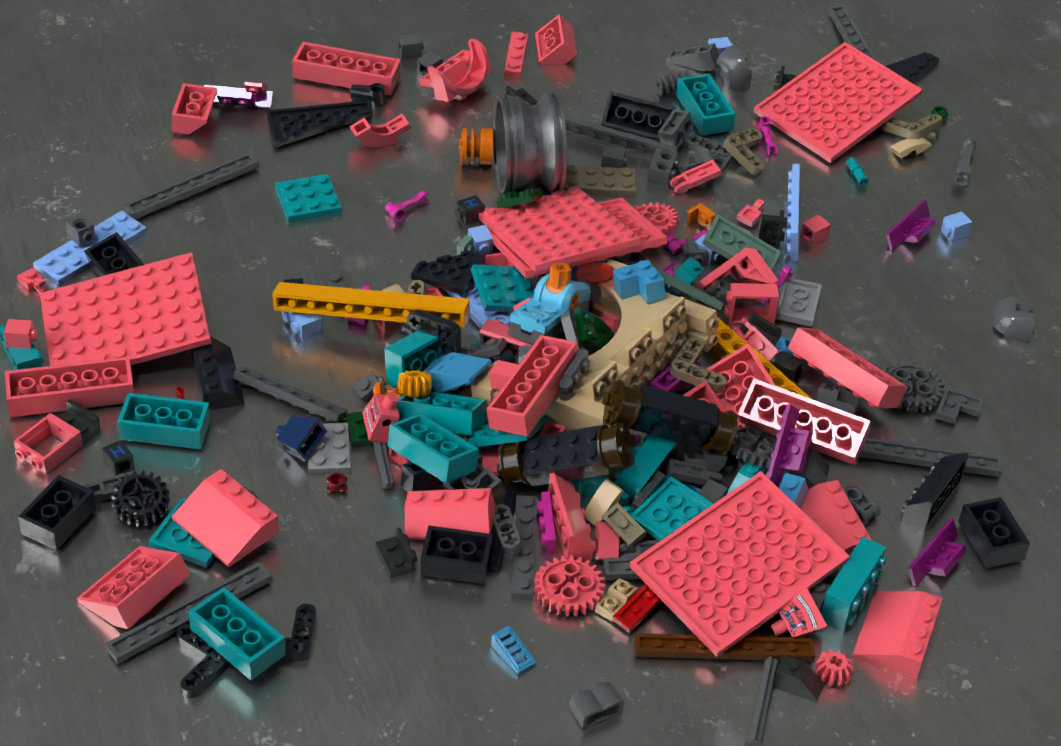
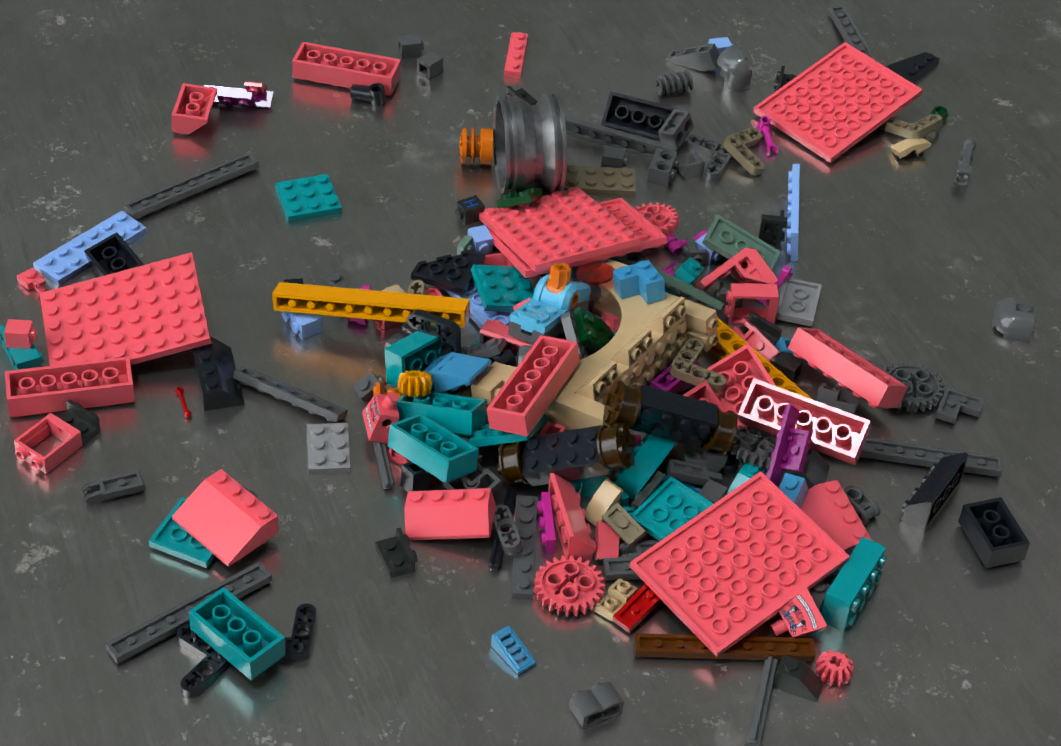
black brick [18,475,96,551] -> none
dark grey brick [65,213,96,247] -> none
coral slope [77,546,191,629] -> none
pearl dark grey brick [102,440,135,476] -> none
black gear [111,470,170,527] -> none
teal brick [117,393,211,449] -> none
black wing [266,100,373,148] -> none
dark blue torso [276,416,327,462] -> none
dark red plate [327,473,348,492] -> none
dark green plate [346,411,372,448] -> none
coral arch [349,114,411,148] -> none
dark pink brick [385,190,429,222] -> none
coral piece [419,39,493,102] -> none
black brick [420,525,493,584] -> none
coral slope [482,444,501,476] -> none
coral brick [489,360,519,390] -> none
coral slope [535,14,577,64] -> none
dark grey hinge [559,349,590,401] -> none
coral hinge [670,160,722,195] -> none
teal brick [676,74,736,136] -> none
orange bracket [686,203,716,230] -> none
coral plate [737,199,765,227] -> none
coral brick [800,215,831,246] -> none
teal axle [846,157,869,186] -> none
coral slope [852,591,943,679] -> none
magenta bracket [886,199,936,250] -> none
magenta bracket [908,518,966,586] -> none
light blue brick [941,211,972,242] -> none

